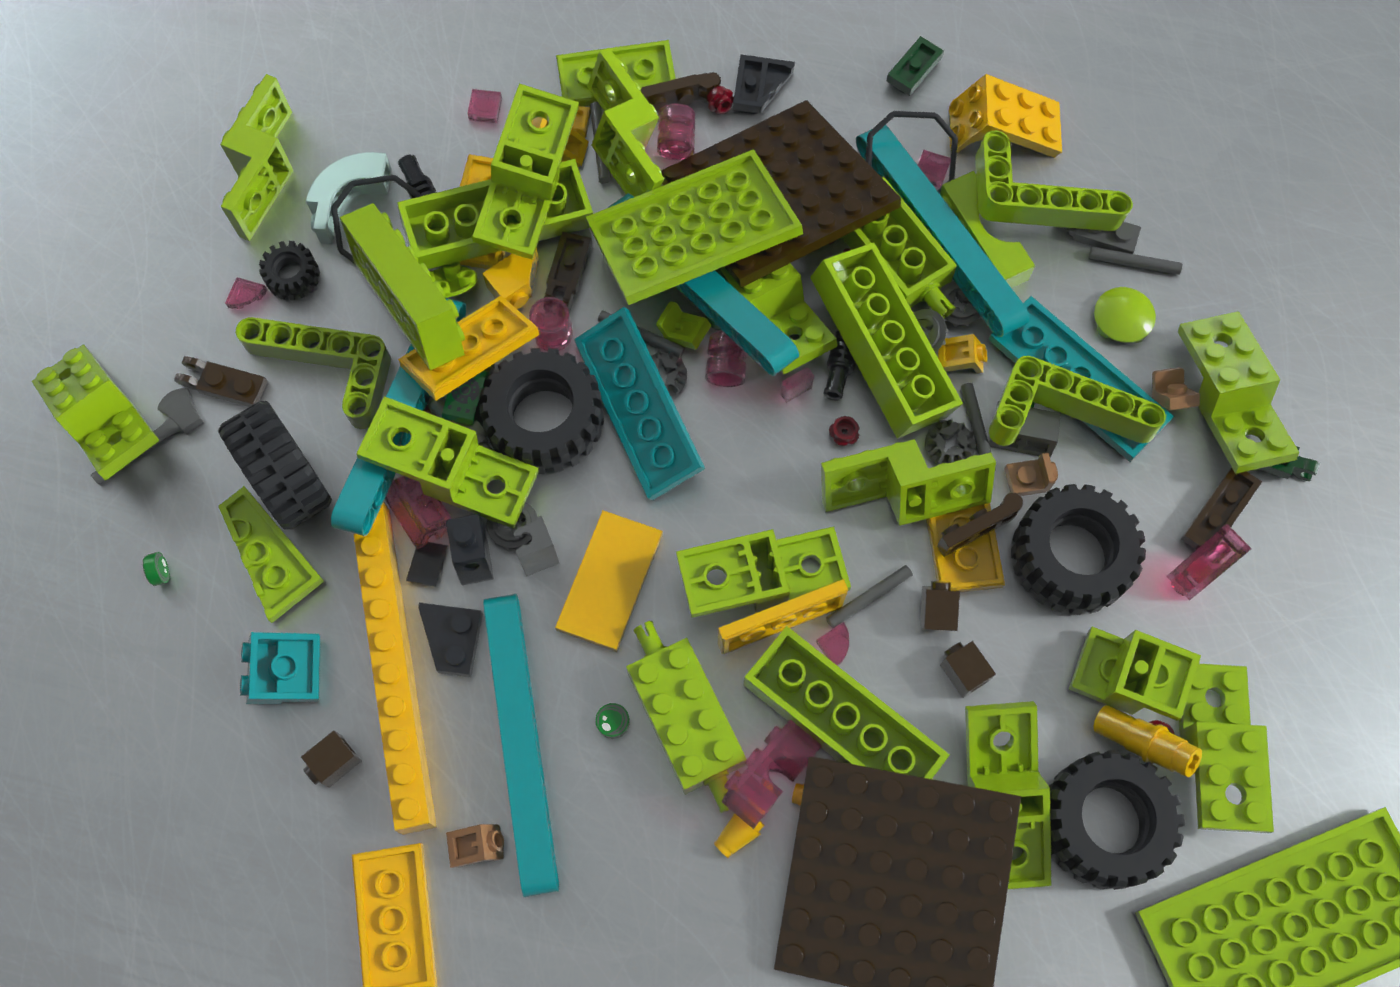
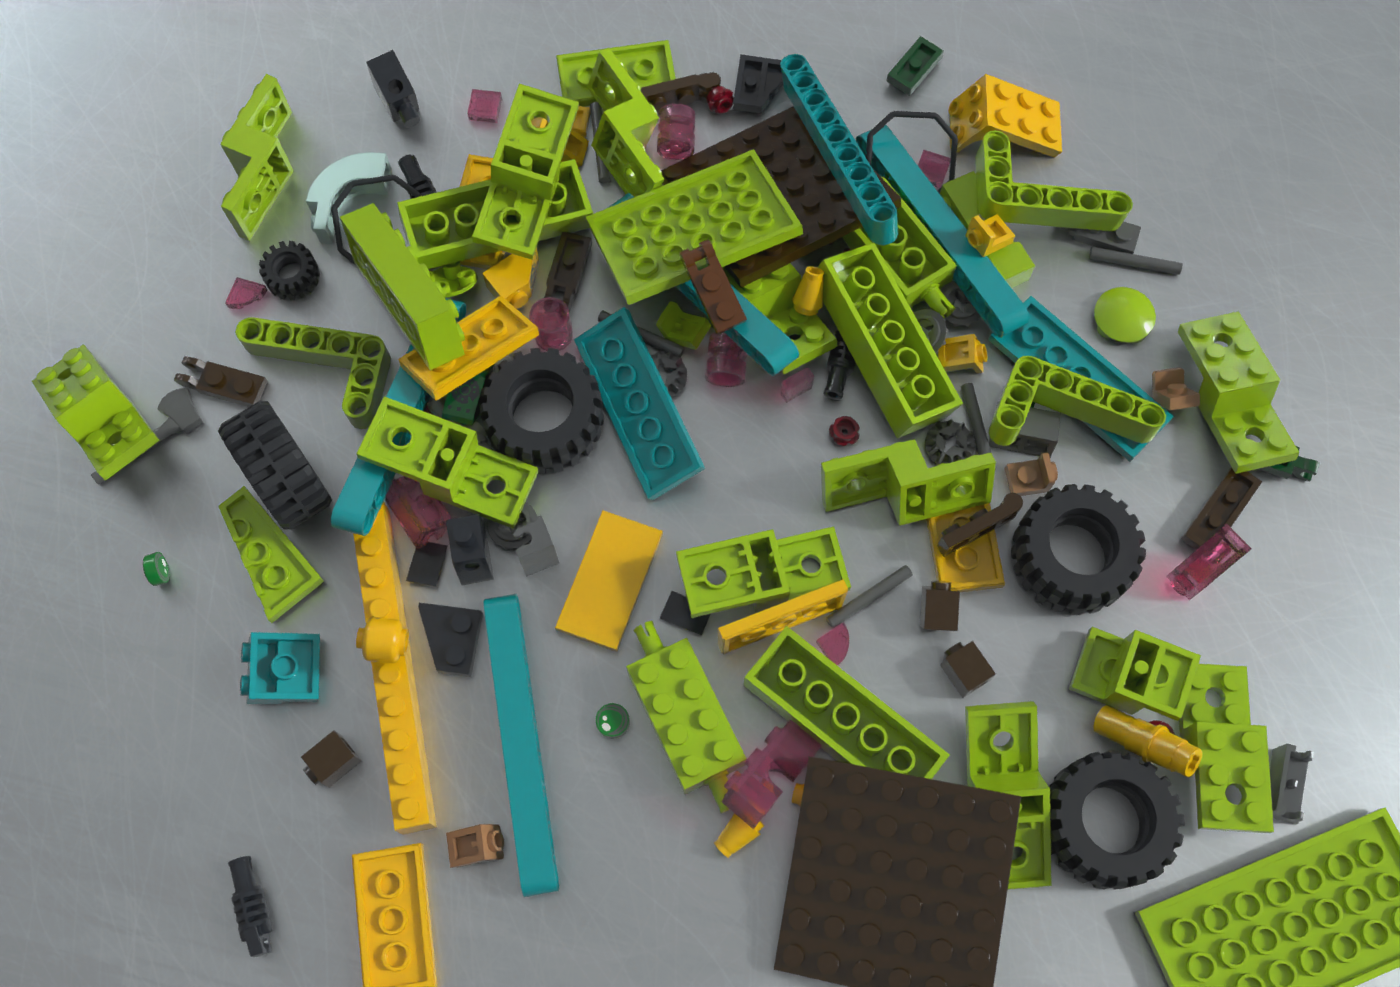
none -> black hinge [228,856,273,957]
none -> yellow head [356,617,409,663]
none -> black torso [366,50,420,128]
none -> black piece [660,591,711,636]
none -> reddish brown plate [679,239,747,335]
none -> teal beam [780,54,898,245]
none -> yellow cone [792,266,824,316]
none -> yellow bracket [965,214,1015,257]
none -> dark grey hinge [1270,743,1313,825]

